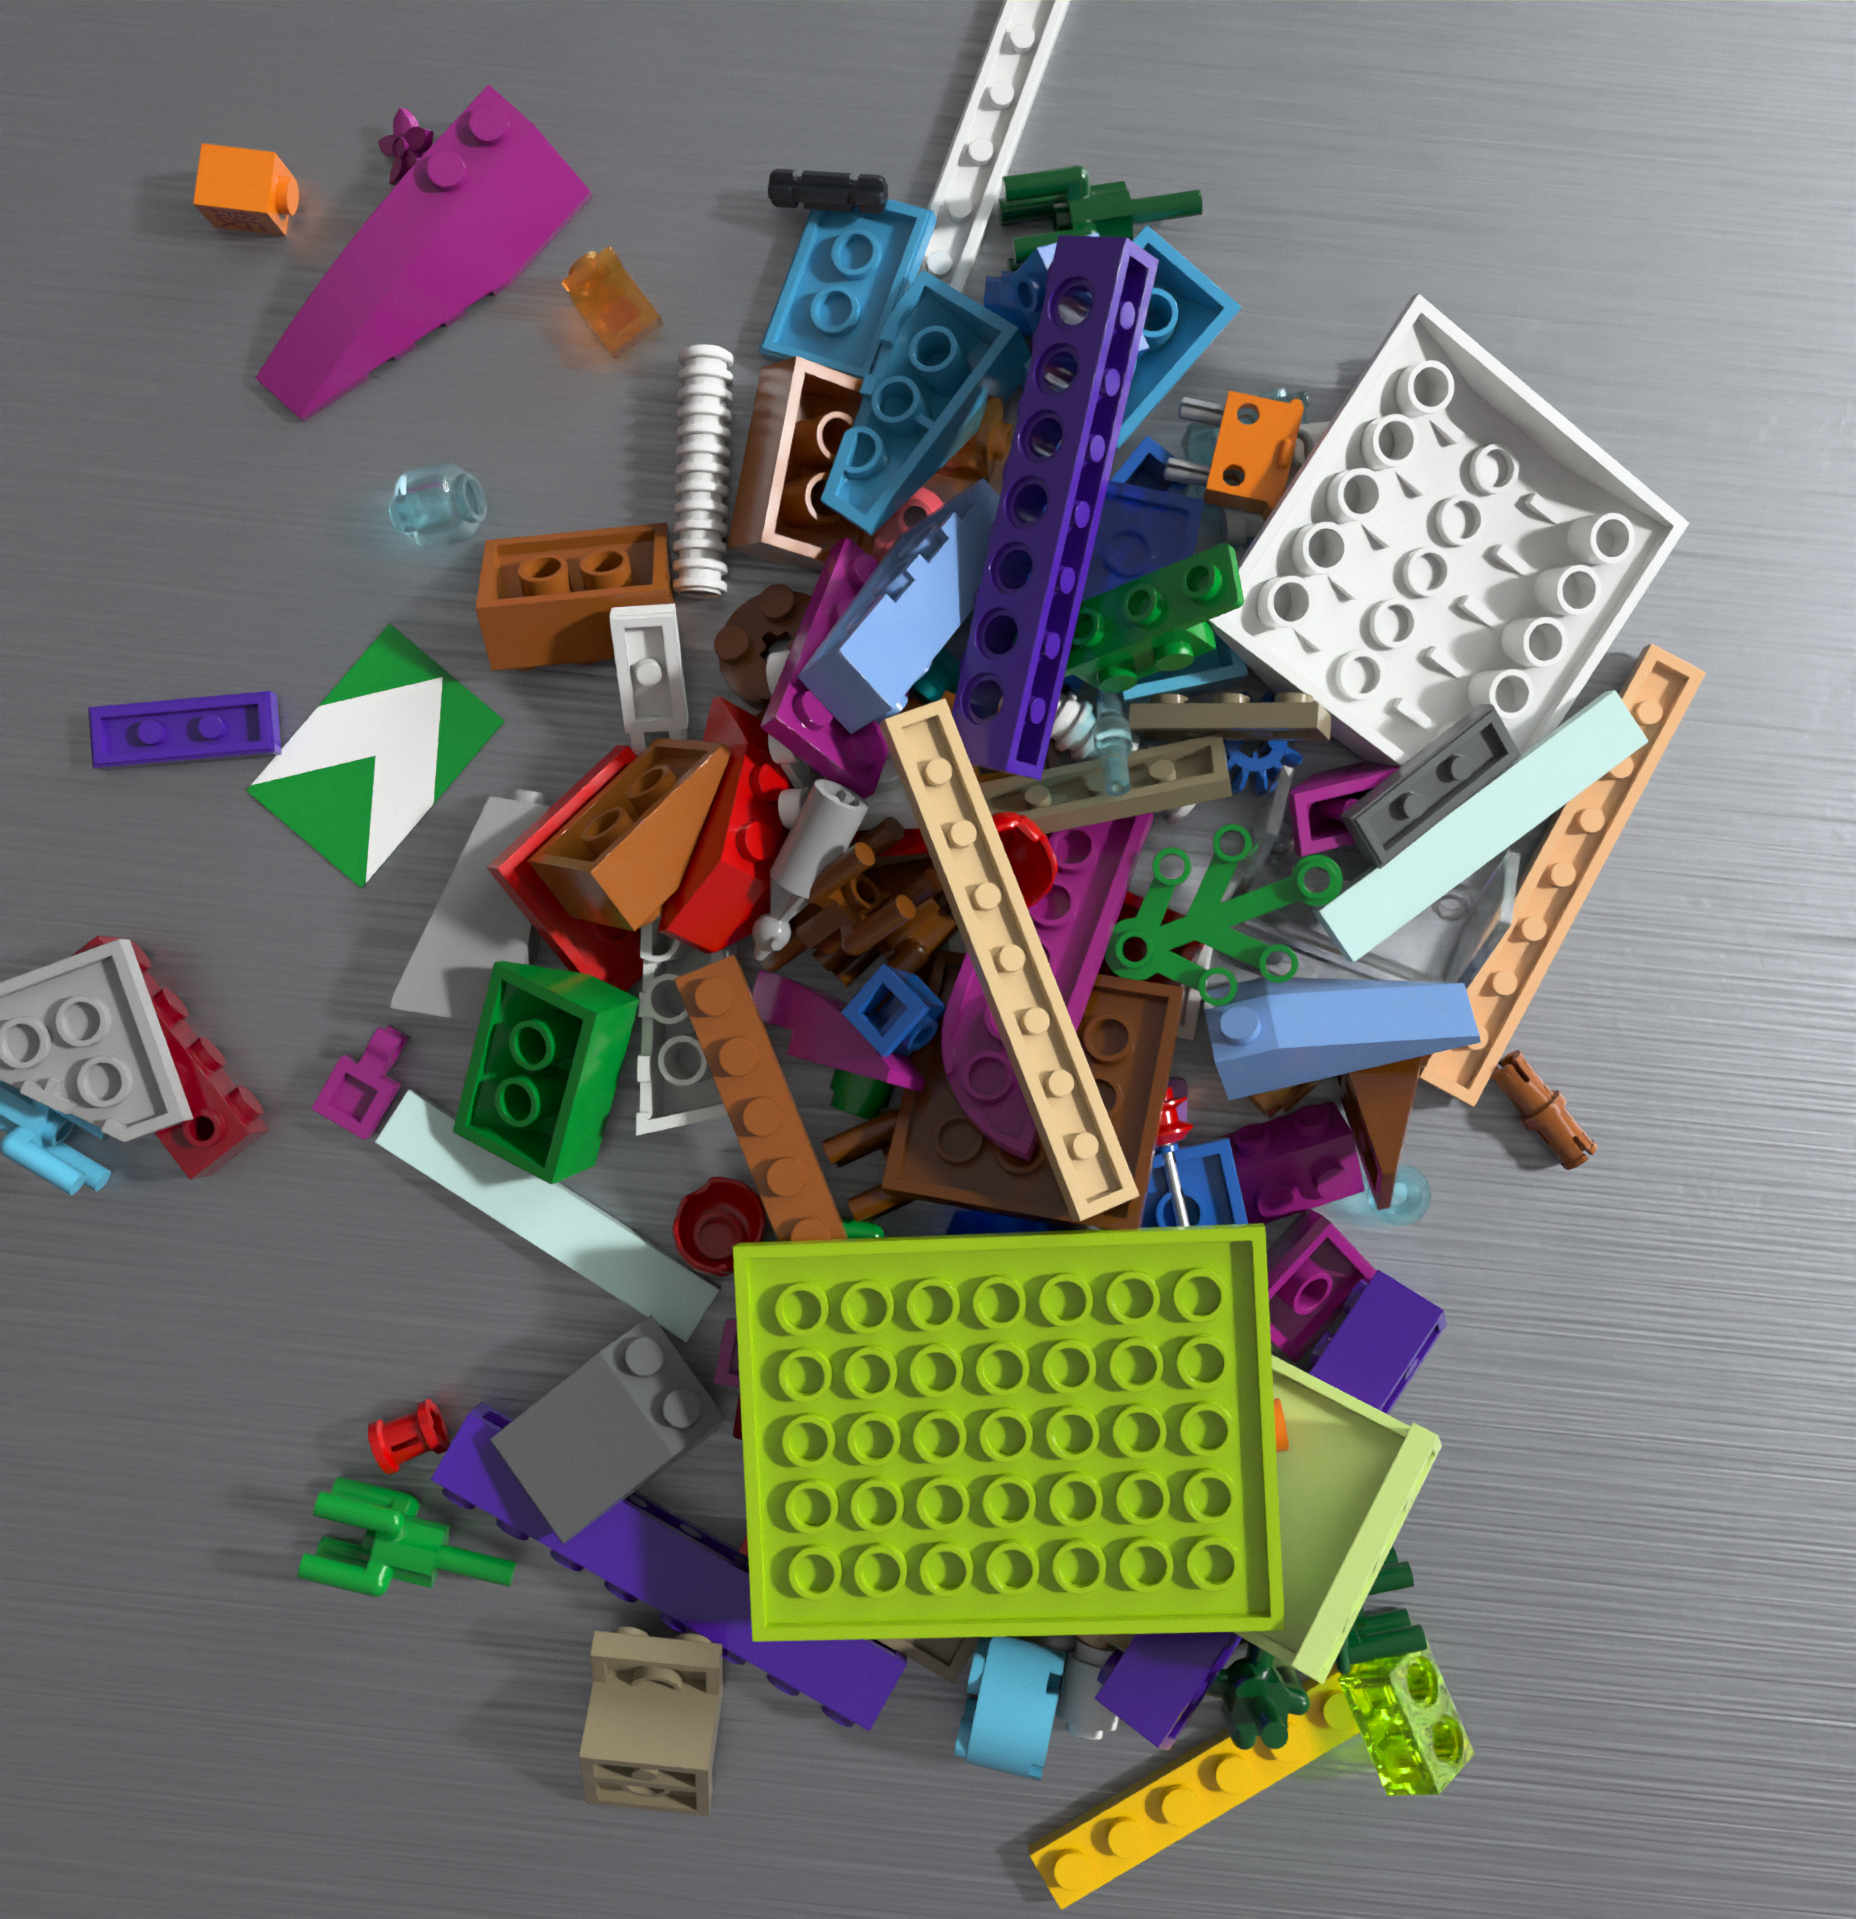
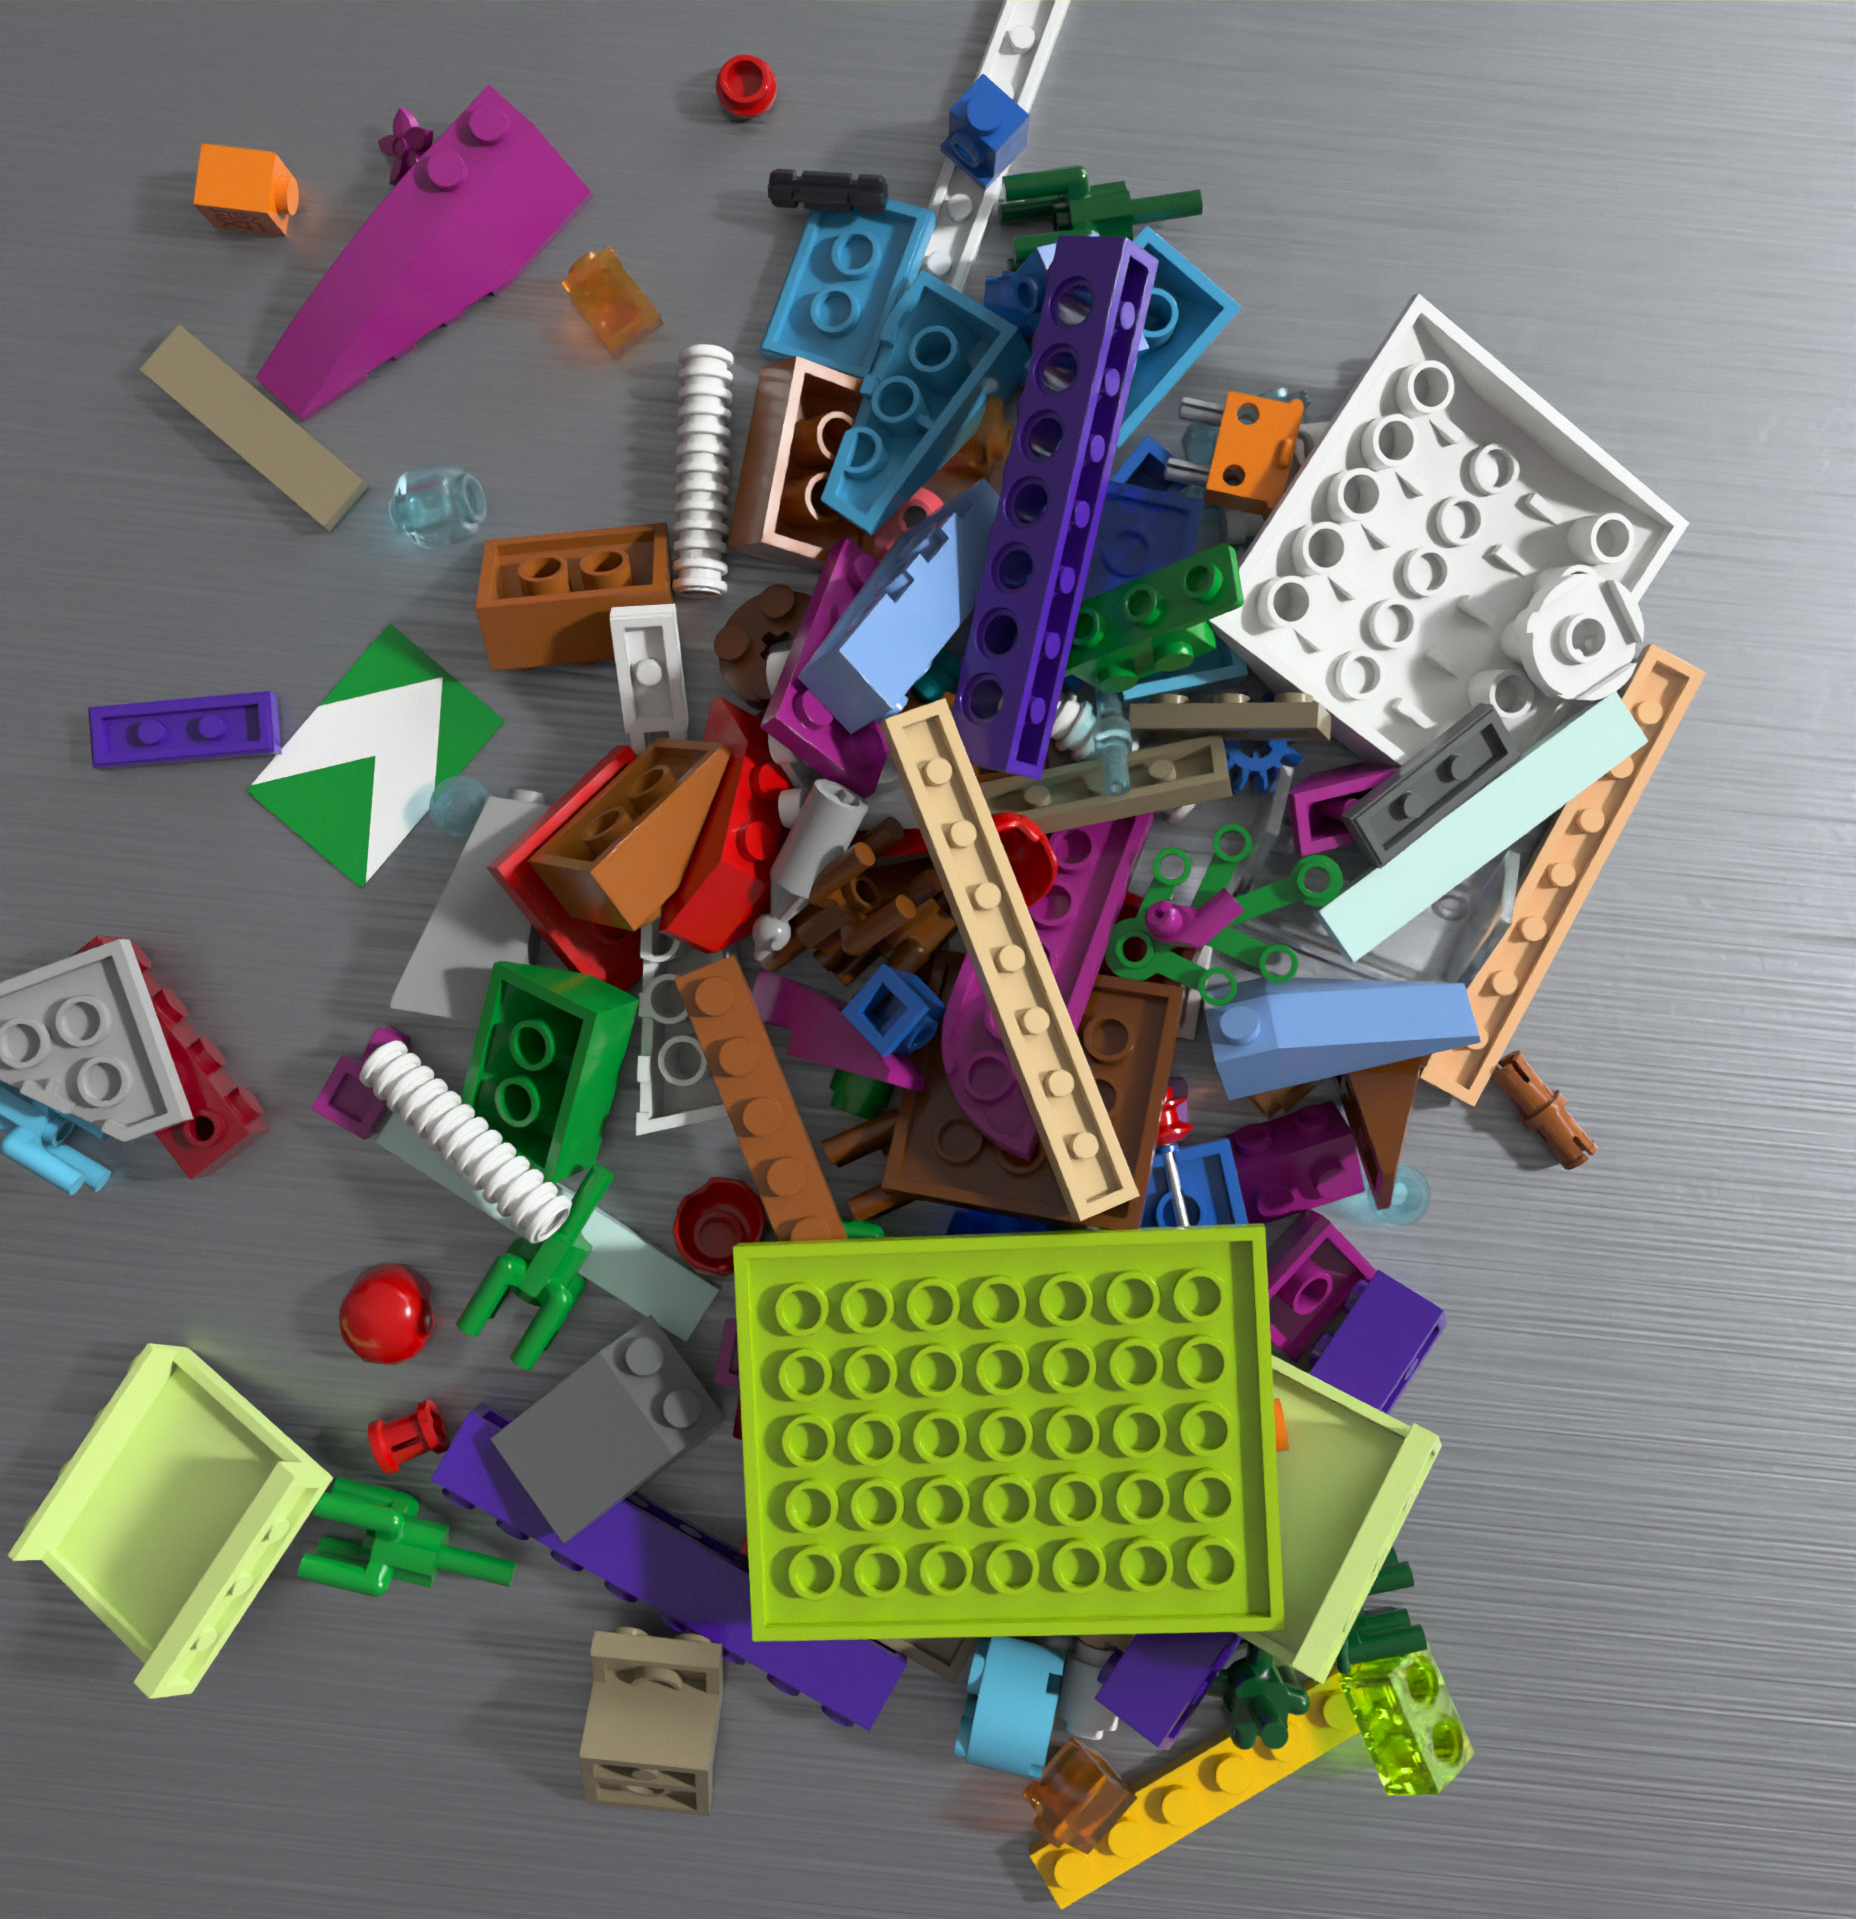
none -> yellowish green panel [8,1343,333,1699]
none -> dark tan tile [139,324,369,532]
none -> red hair [338,1263,435,1366]
none -> white piece [359,1040,572,1244]
none -> clear light blue plate [429,776,490,838]
none -> green plant [456,1164,615,1370]
none -> red plate [716,54,777,119]
none -> blue brick [940,73,1030,191]
none -> clear orange brick [1022,1737,1138,1855]
none -> magenta arm [1145,887,1245,949]
none -> white plate [1514,574,1644,701]

